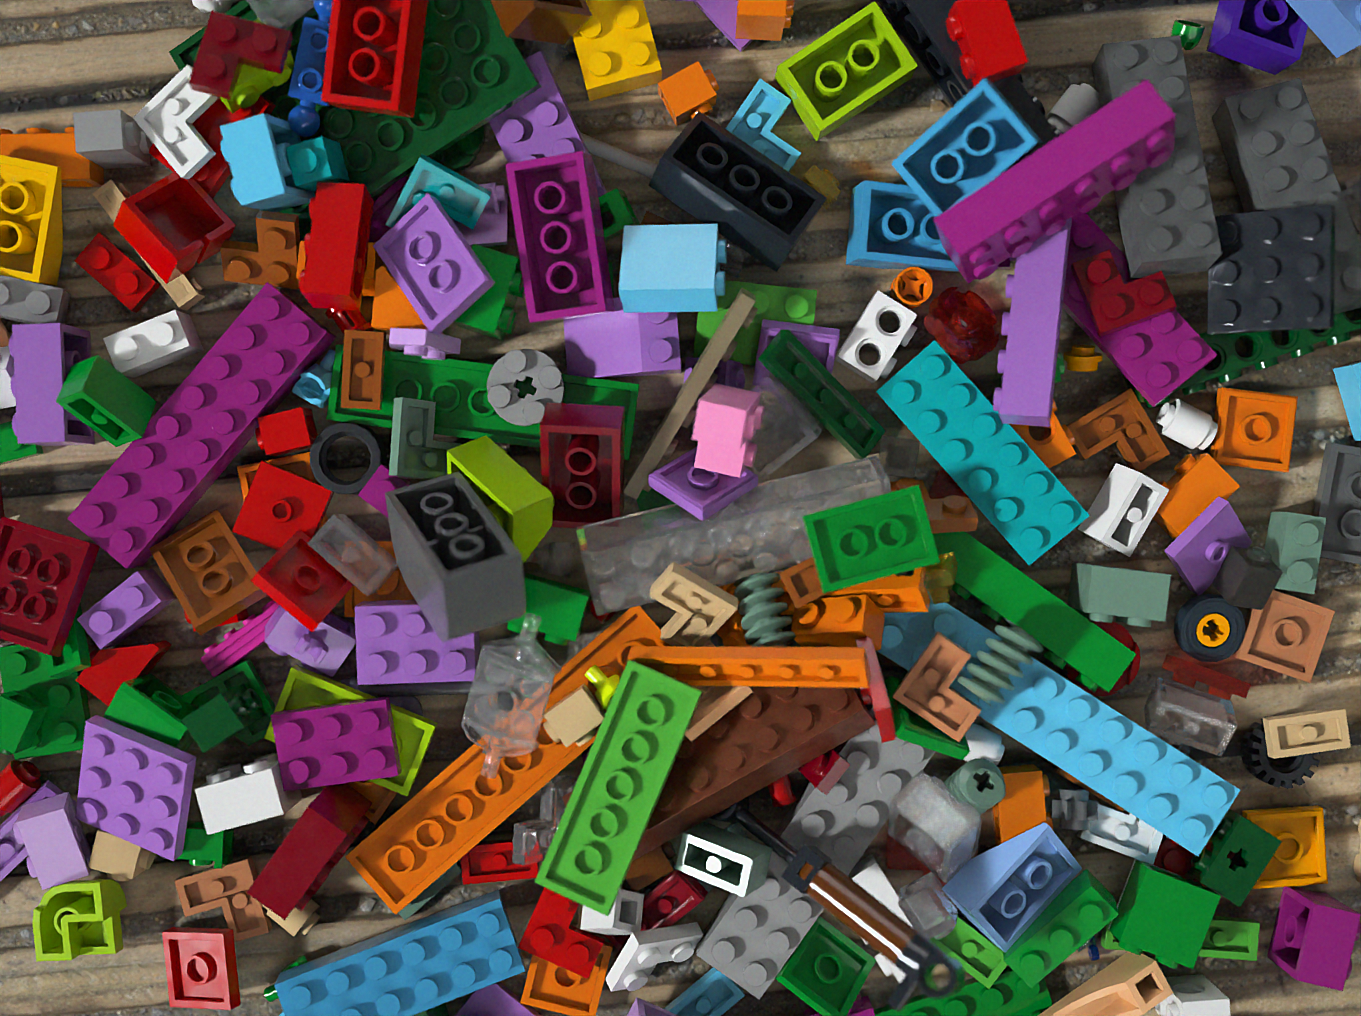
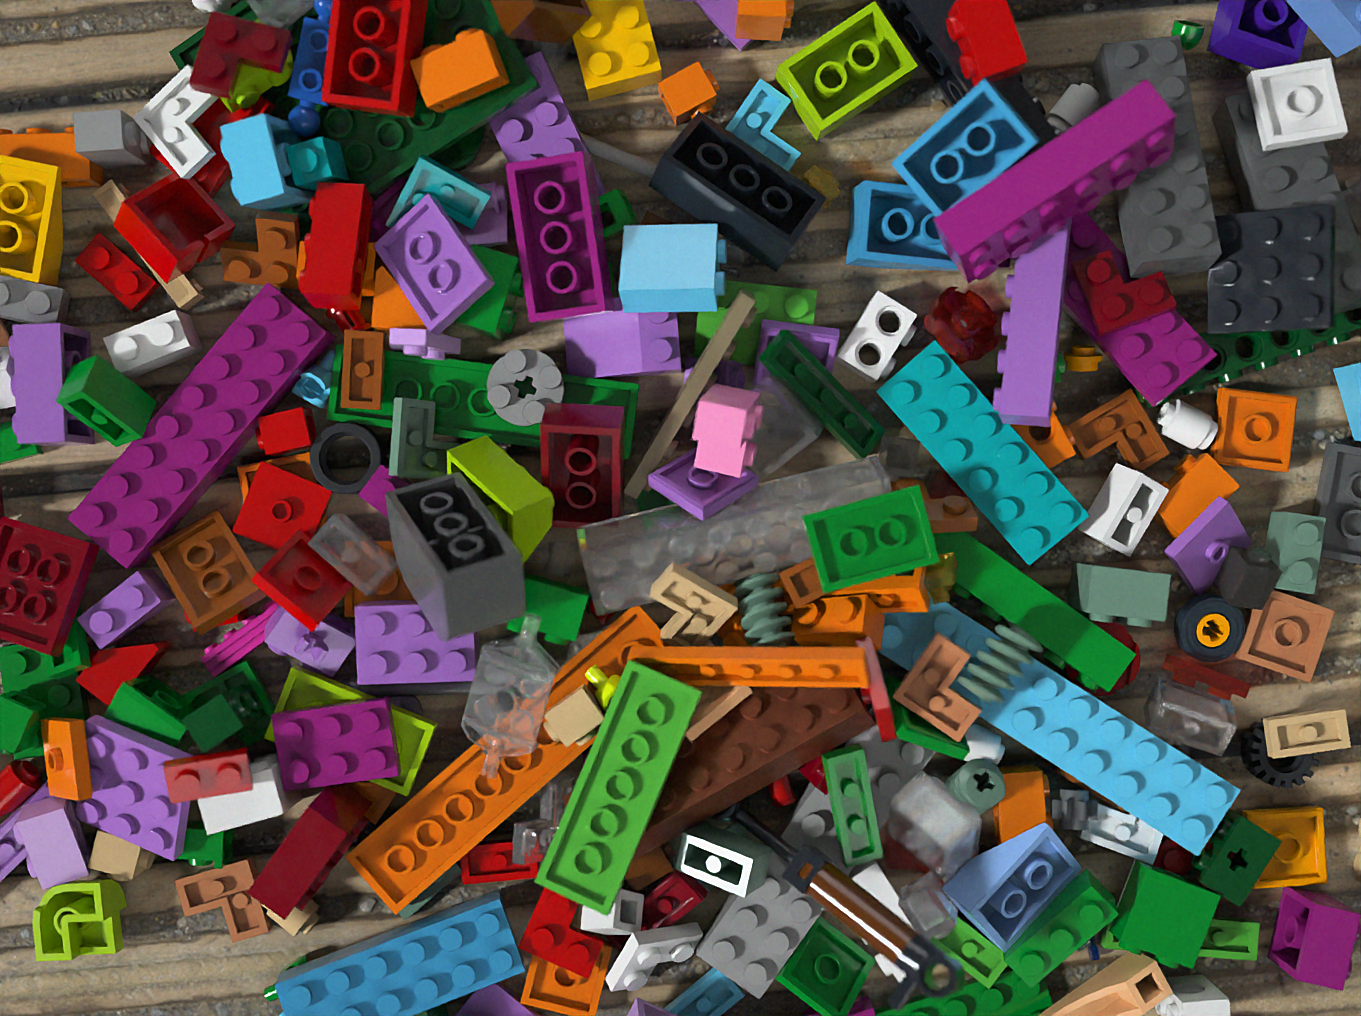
plate [162,927,241,1010] -> none
orange wheel [890,267,933,310] -> none
none -> orange plate [40,717,93,801]
none -> plate [163,747,254,804]
none -> orange brick [410,29,510,113]
none -> green plate [821,744,883,868]
none -> white plate [1246,58,1348,151]

